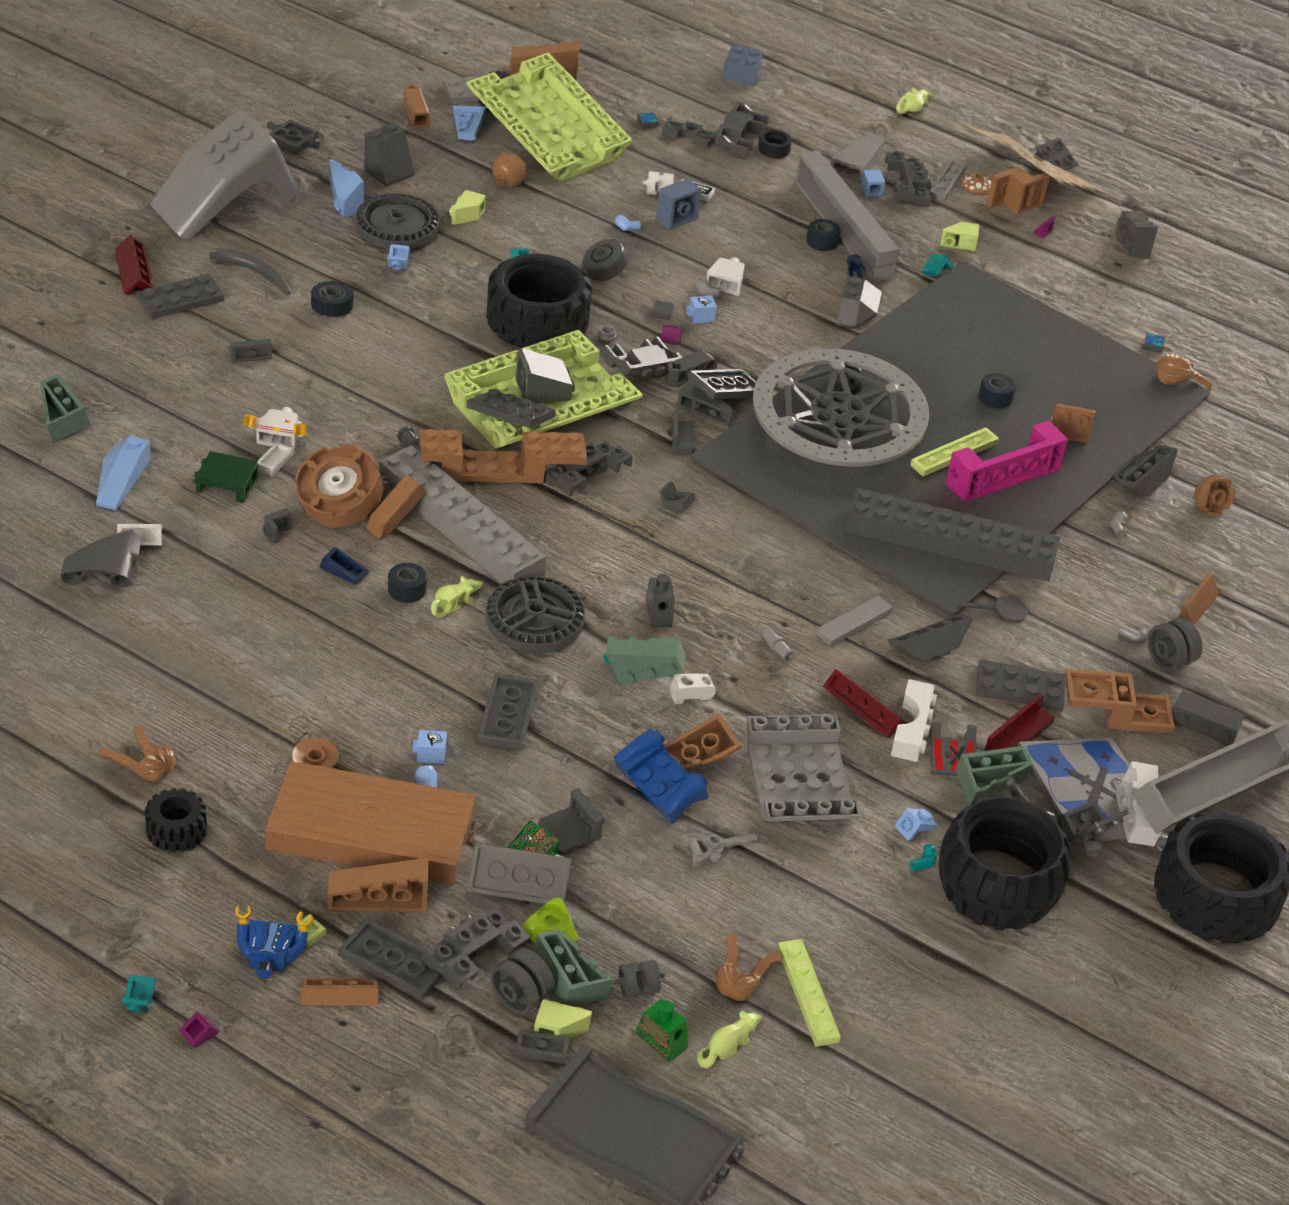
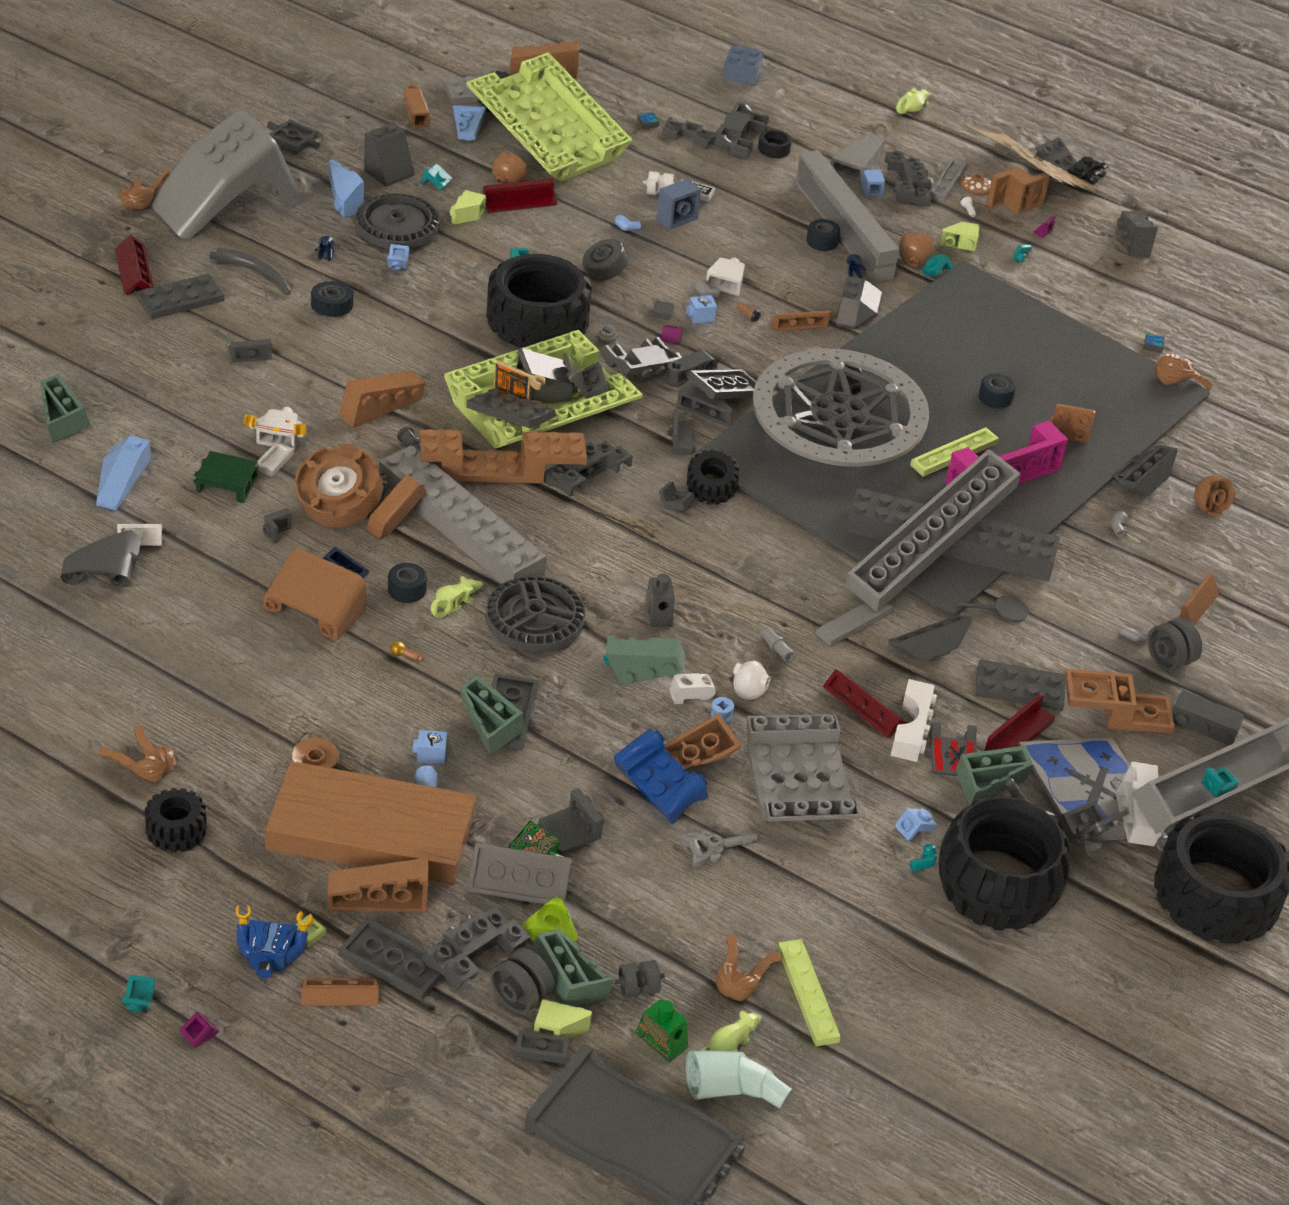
none -> medium nougat hair [119,169,170,211]
none -> medium nougat windscreen [263,548,366,641]
none -> dark blue piece [315,236,334,261]
none -> medium nougat wedge [339,370,425,428]
none -> piece [390,641,423,662]
none -> teal bracket [420,163,452,190]
none -> sand green wedge [460,675,525,756]
none -> dark red panel [483,178,557,213]
none -> flag [494,360,546,404]
none -> dark grey bracket [563,352,610,399]
none -> light aqua piece [686,1051,792,1109]
none -> black tyre [687,449,739,505]
none -> light blue wheel [710,697,734,725]
none -> white helmet [733,660,771,700]
none -> medium nougat piece [737,303,761,321]
none -> medium nougat slope [771,310,830,331]
none -> light grey brick [846,449,1021,612]
none -> medium nougat cylinder [899,232,936,267]
none -> white piece [960,196,976,217]
none -> teal arm [1013,244,1032,263]
none -> black plate [1067,156,1108,184]
none -> teal bracket [1201,766,1239,798]

